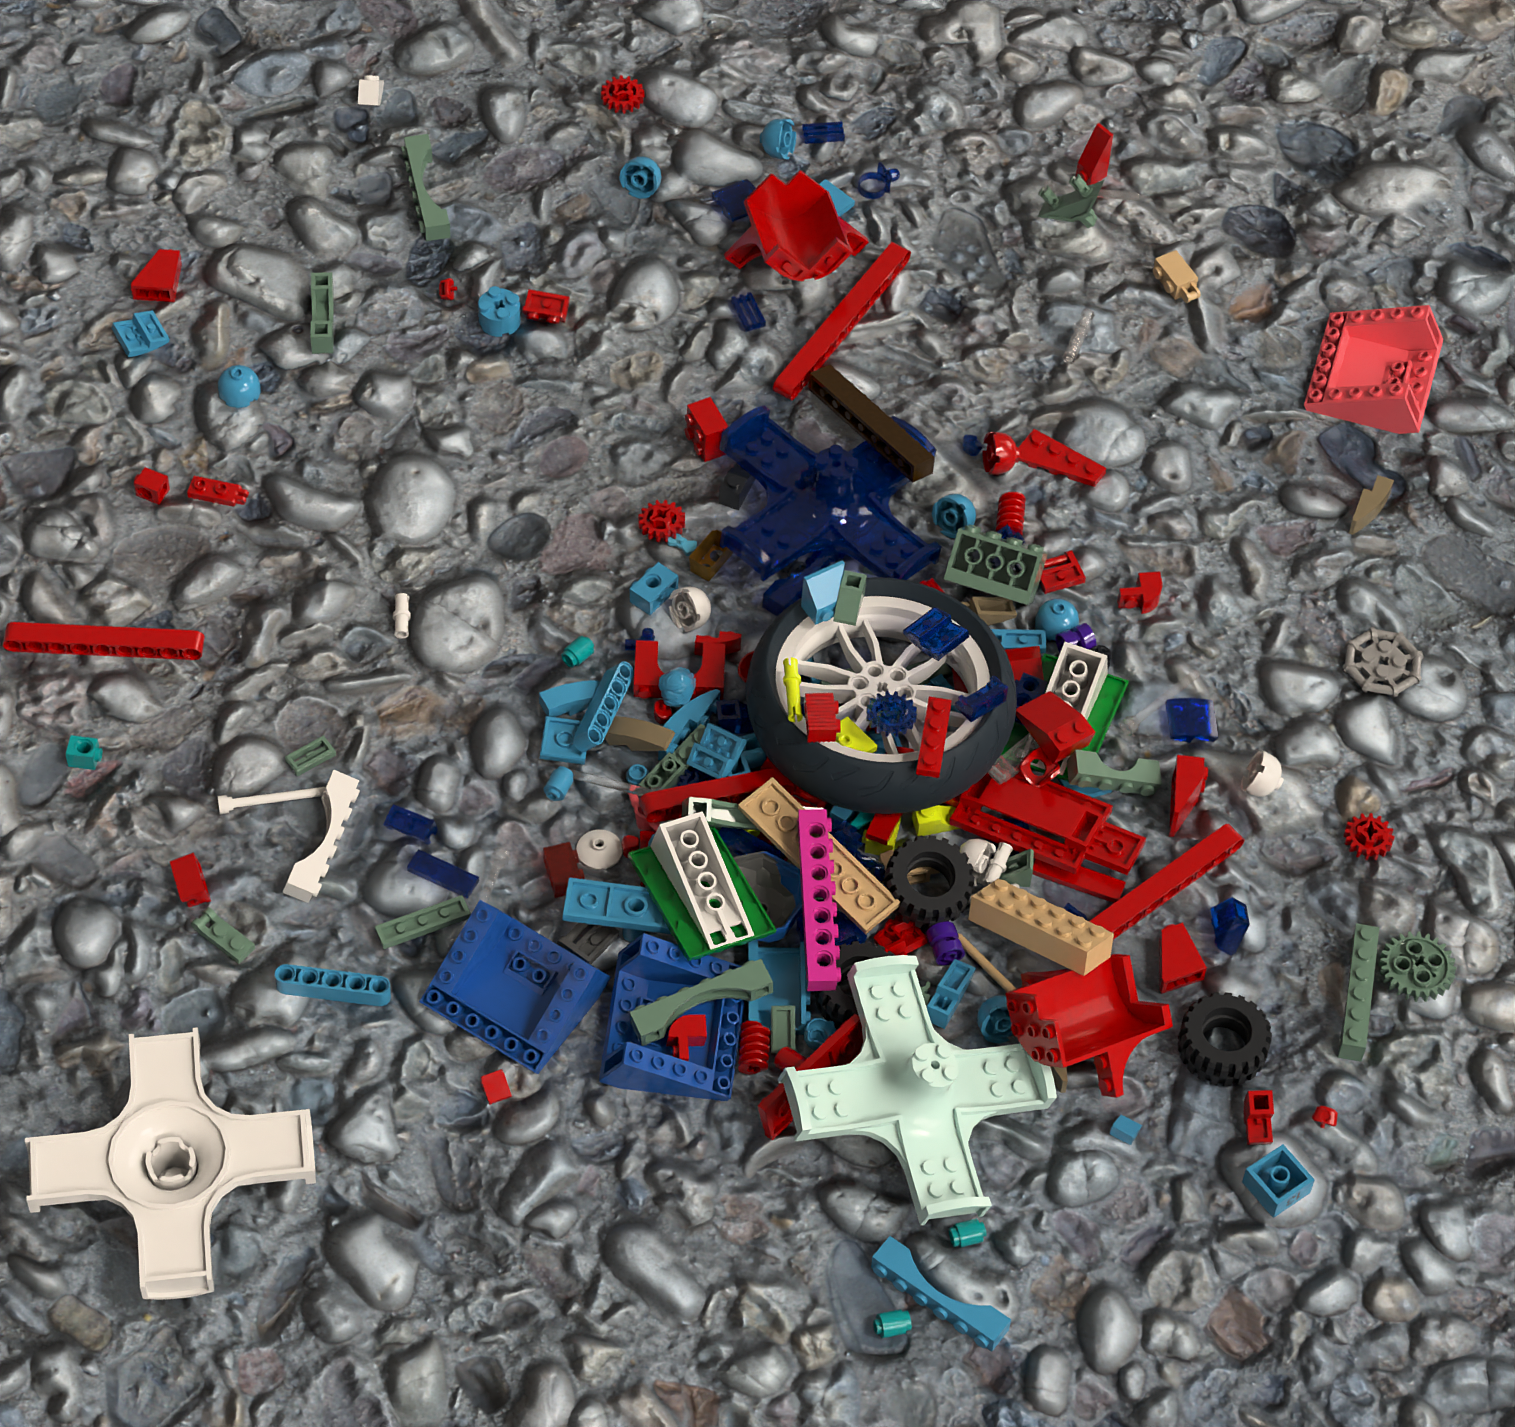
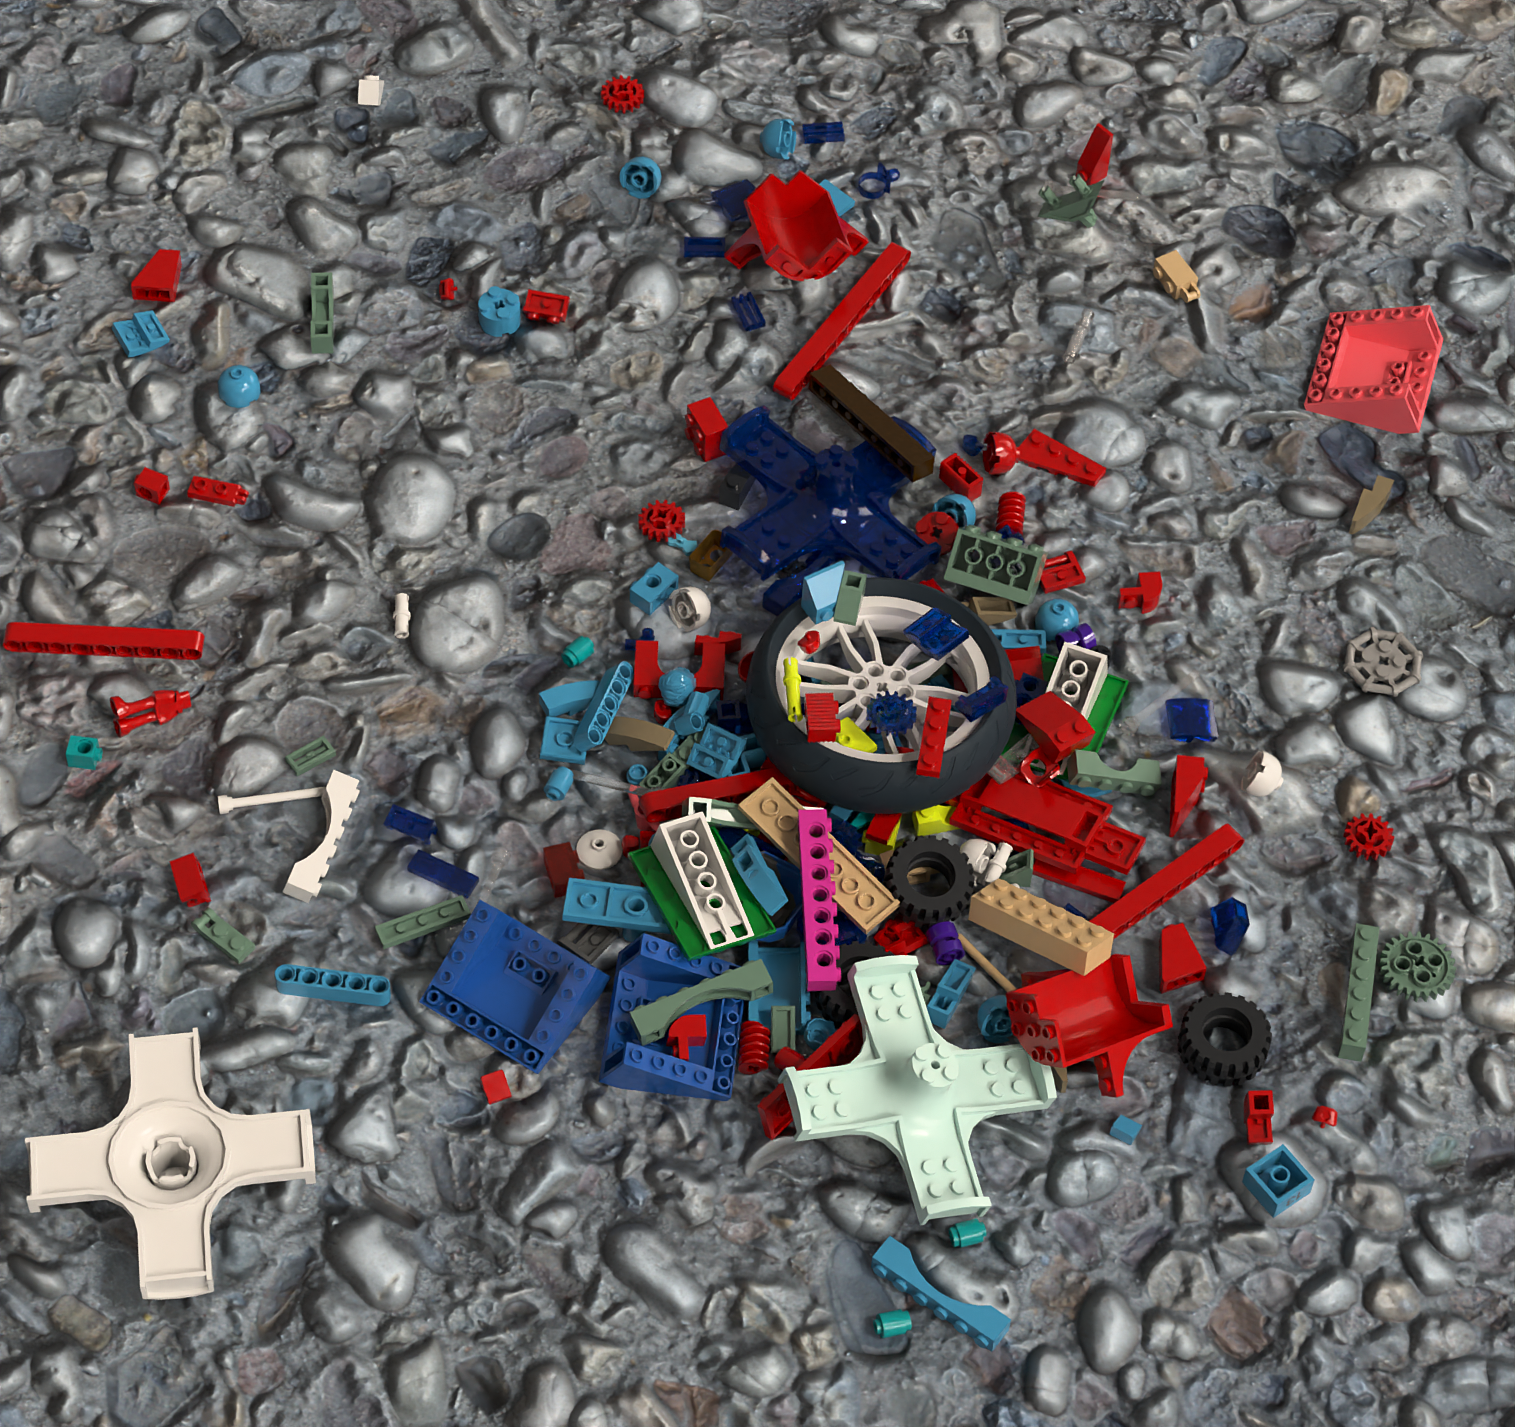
sand green arch [401,134,451,241] -> none
none -> red piece [110,690,191,738]
none -> dark azure piece [675,691,709,736]
none -> clear blue tile [684,237,726,258]
none -> dark azure slope [731,834,788,916]
none -> red piece [798,630,820,654]
none -> red plate [915,511,959,556]
none -> red brick [939,453,983,502]

